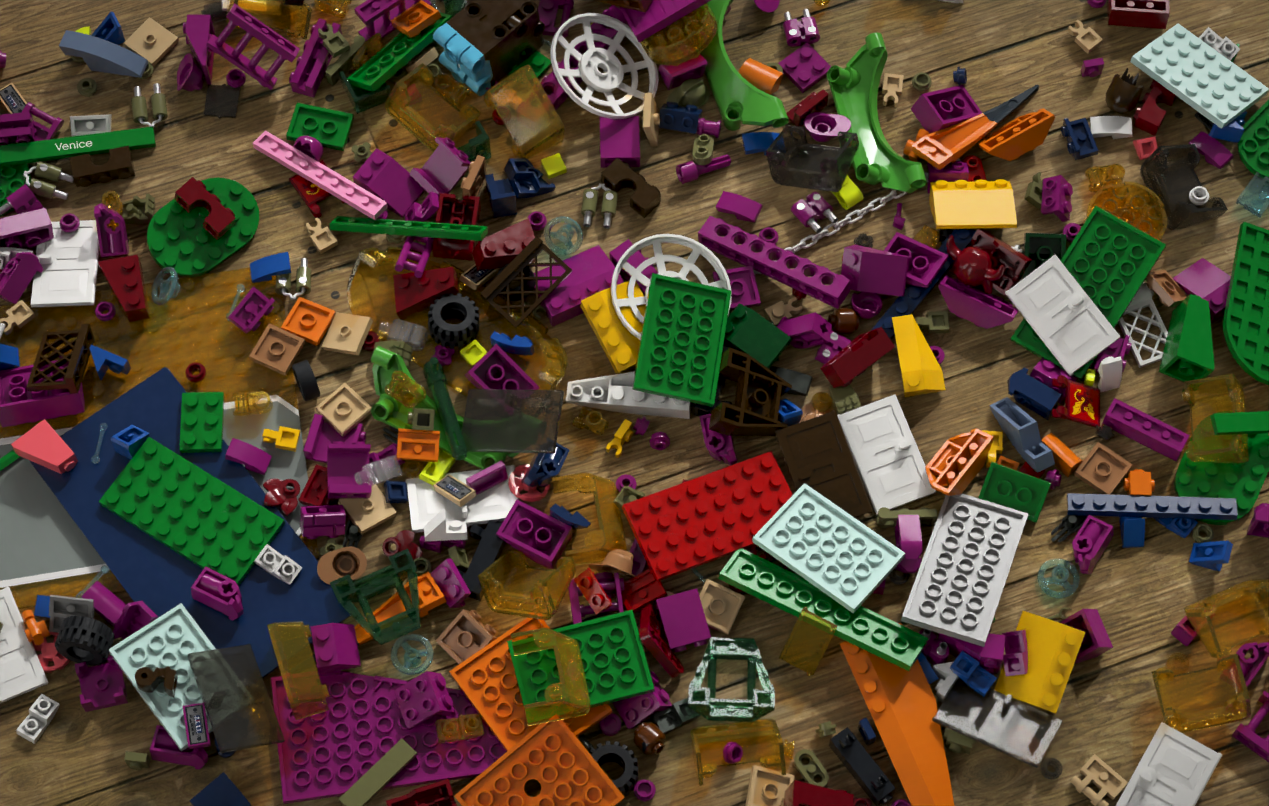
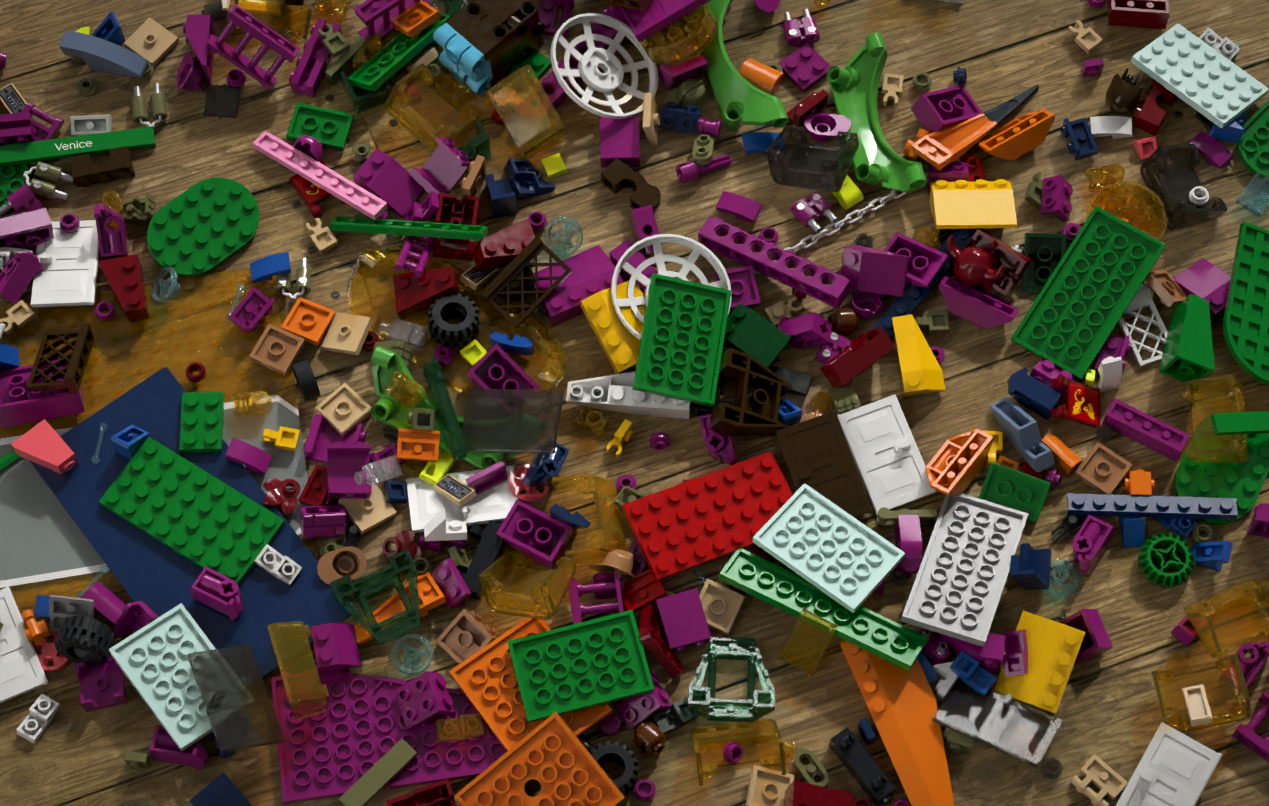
blue slope [90,345,131,380] -> none
dark brown leg [135,666,178,698] -> none
dark red arch [174,177,236,240] -> none
tile [183,703,211,749] -> none
clear yellow windscreen [511,628,591,726] -> none
red hinge [573,568,612,615] -> none
olive piece [581,184,618,229] -> none
magenta plate [633,416,650,436] -> none
olive plate [815,721,837,738] -> none
magenta hand [892,203,906,230] -> none
white door [1005,255,1120,376] -> none
none -> magenta torso [630,205,659,256]
none -> dark blue panel [1010,543,1052,591]
none -> green gear [1138,532,1196,589]
none -> tan tile [1182,684,1213,727]

